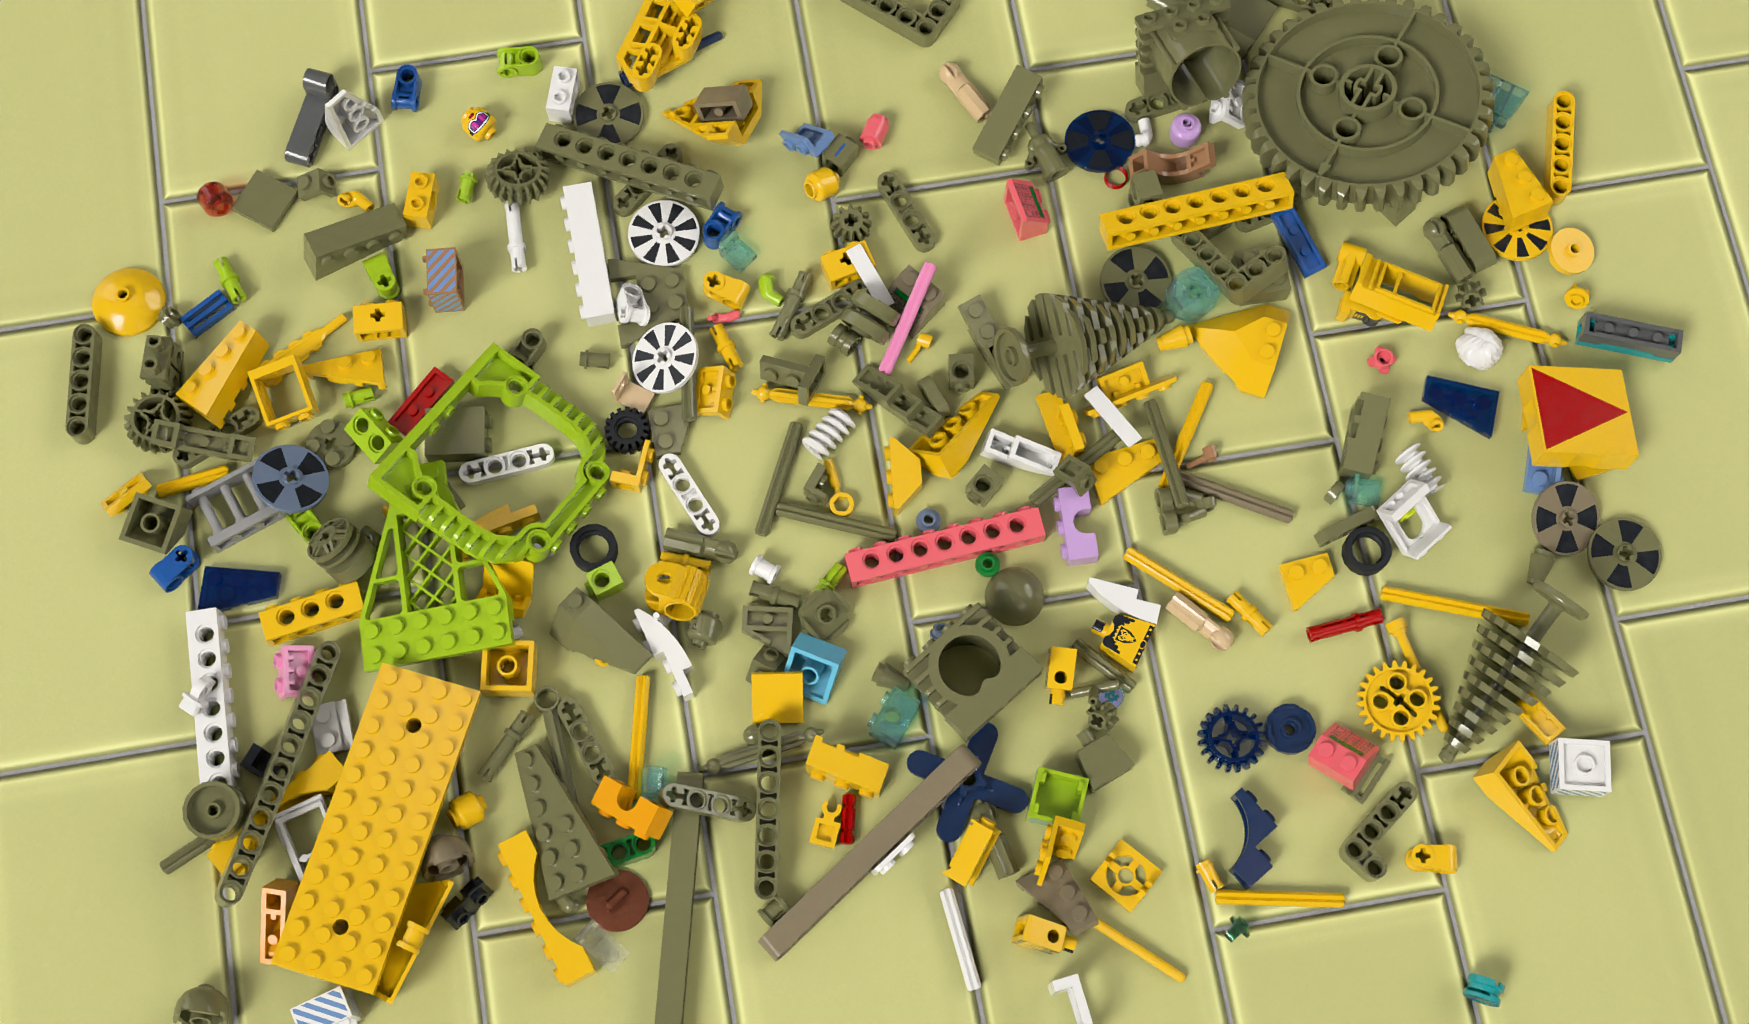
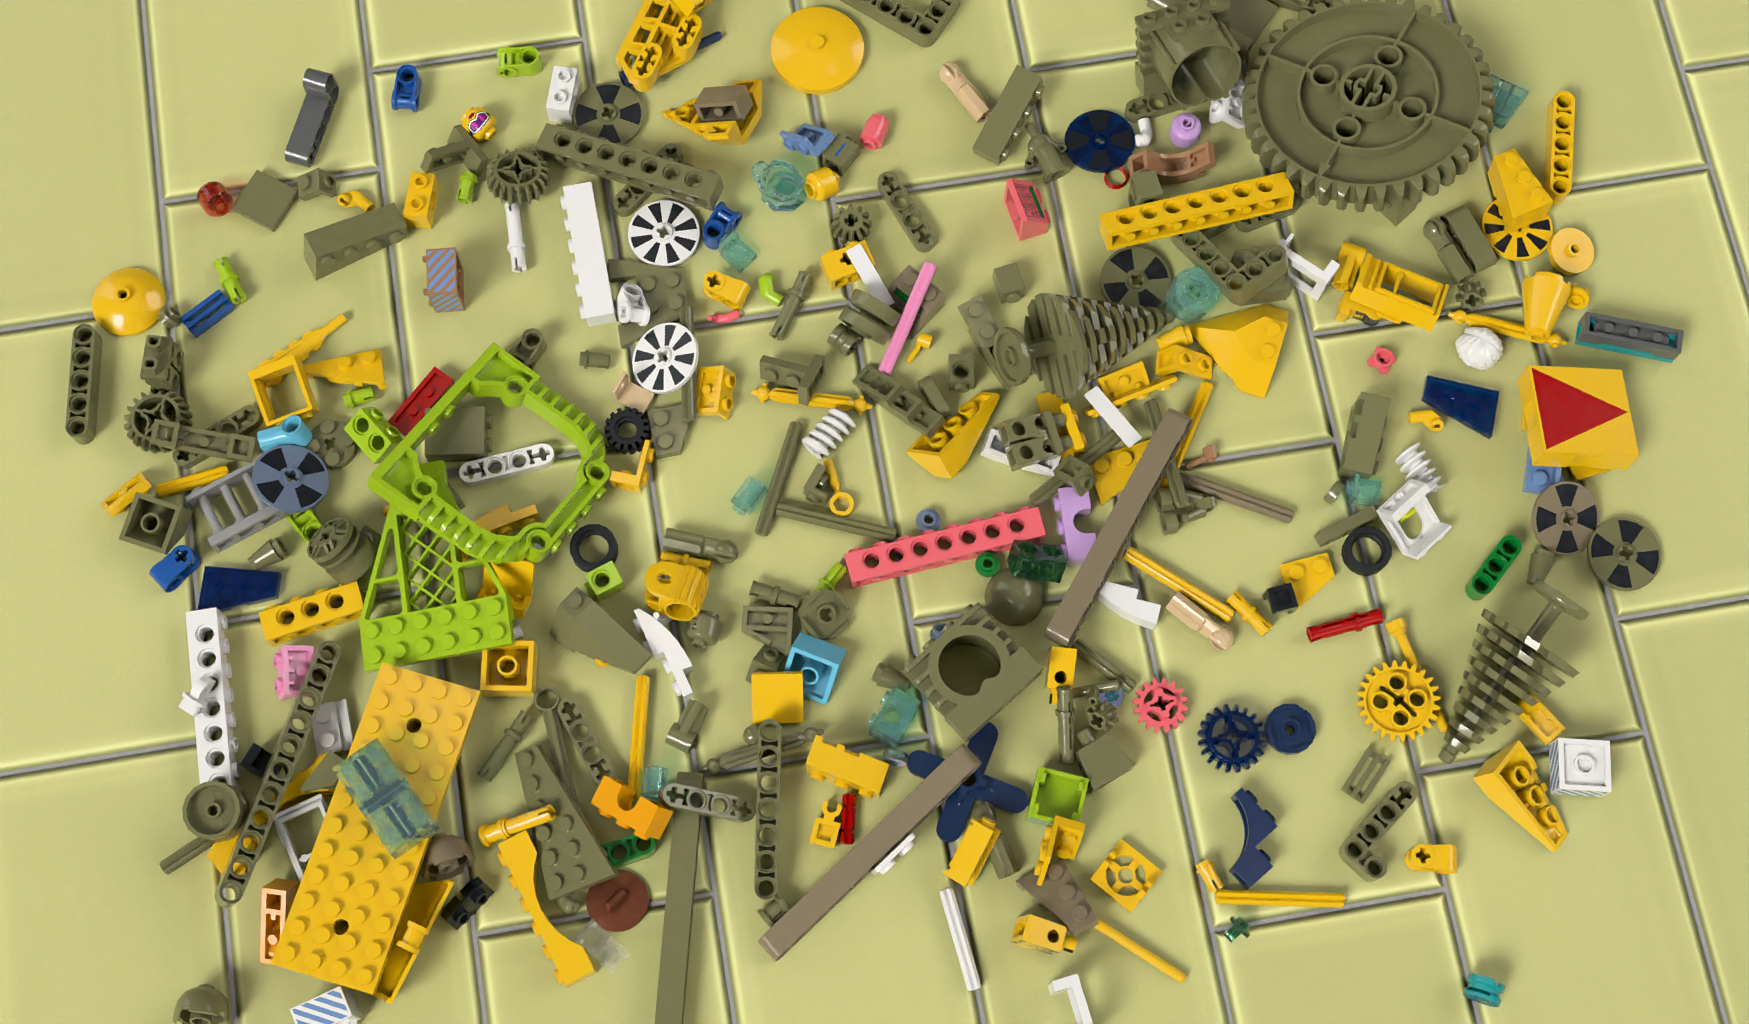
yellow wedge [176,320,270,429] -> none
white wedge [325,89,384,151] -> none
yellow brick [353,300,407,342] -> none
lime piece [362,252,400,301] -> none
yellow head [446,791,487,830] -> none
white beam [659,454,720,538] -> none
yellow pin [709,323,744,372] -> none
white bush [749,554,781,585] -> none
olive beam [790,278,871,339] -> none
yellow slope [884,437,922,516] -> none
olive brick [965,464,1004,507] -> none
torso [1091,614,1156,673] -> none
blue tile [1270,205,1327,279] -> none
coral slope [1308,722,1380,791] -> none
yellow axle [1380,586,1530,627] -> none
none -> olive cone [248,538,288,571]
none -> medium azure piece [257,415,313,452]
none -> olive tile [300,750,345,793]
none -> clear light blue brick [332,738,440,860]
none -> olive bracket [420,124,489,175]
none -> yellow pin [478,804,556,847]
none -> olive piece [665,699,709,754]
none -> clear light blue brick [731,476,768,516]
none -> clear light blue piece [751,160,806,211]
none -> yellow dish [771,7,864,95]
none -> clear light blue tile [882,749,908,767]
none -> olive brick [992,262,1026,303]
none -> olive hips [997,410,1073,472]
none -> clear green brick [1007,540,1067,583]
none -> dark tan beam [1045,408,1193,648]
none -> olive pin [1055,685,1076,764]
none -> coral gear [1132,678,1188,734]
none -> yellow bracket [1155,344,1213,380]
none -> black panel [1262,583,1299,615]
none -> white panel [1276,233,1340,301]
none -> green beam [1465,535,1522,601]
none -> yellow cone [1522,271,1572,342]

